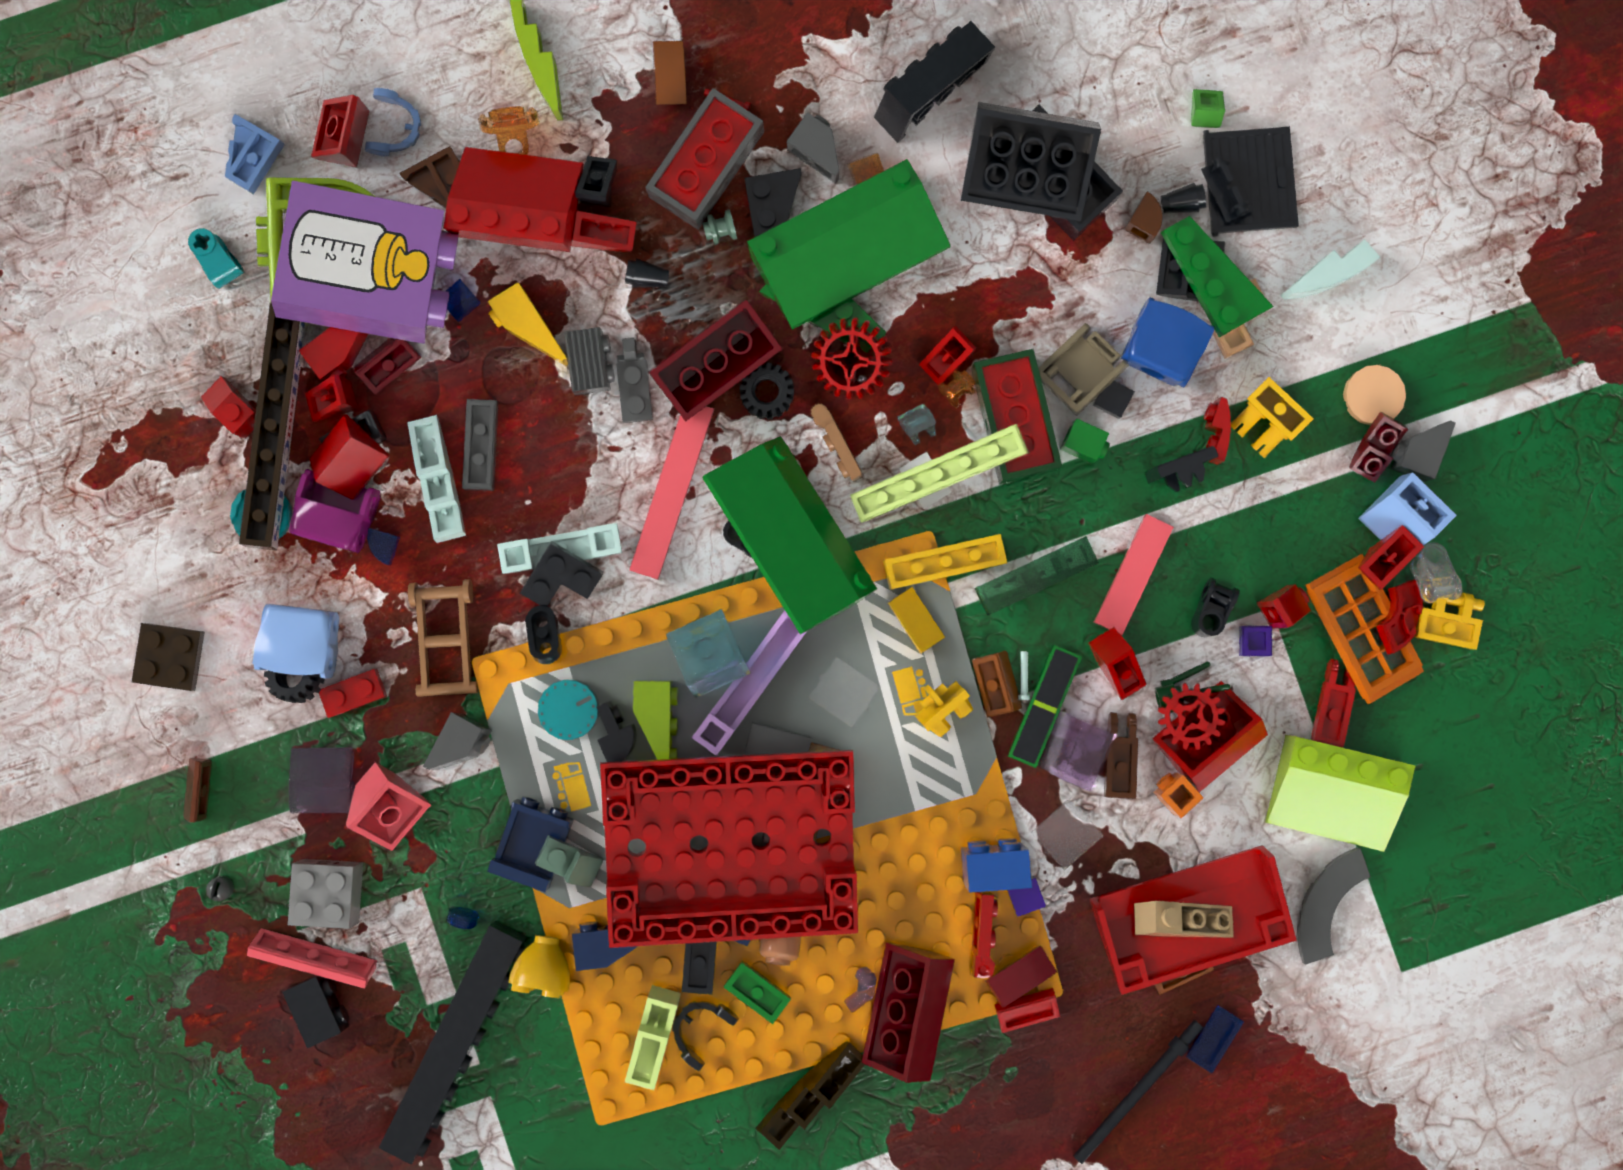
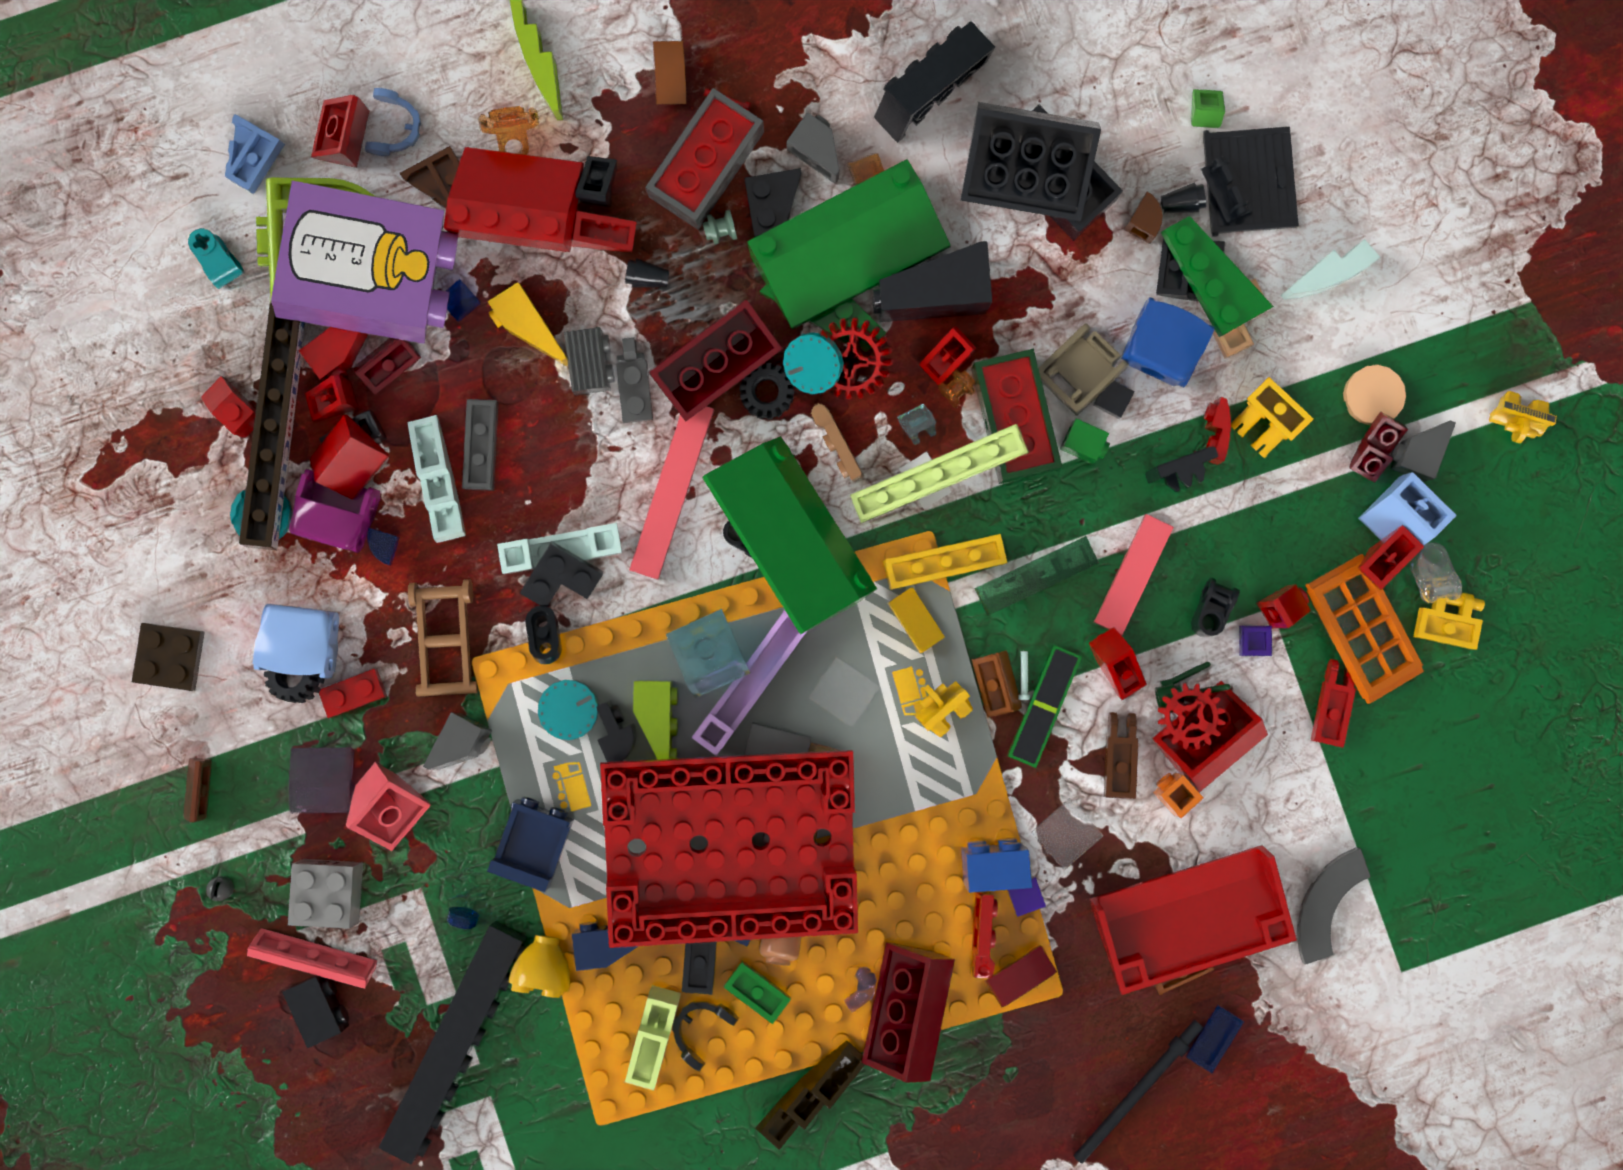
sand green slope [535,835,604,888] -> none
red tile [994,988,1060,1033] -> none
clear purple slope [1037,710,1117,792] -> none
tan slope [1134,901,1233,938] -> none
slope [1265,735,1415,852] -> none
red tile [1376,578,1423,655] -> none
none -> teal tile [783,332,844,394]
none -> black slope [872,241,992,322]
none -> yellow hips [1489,391,1557,443]

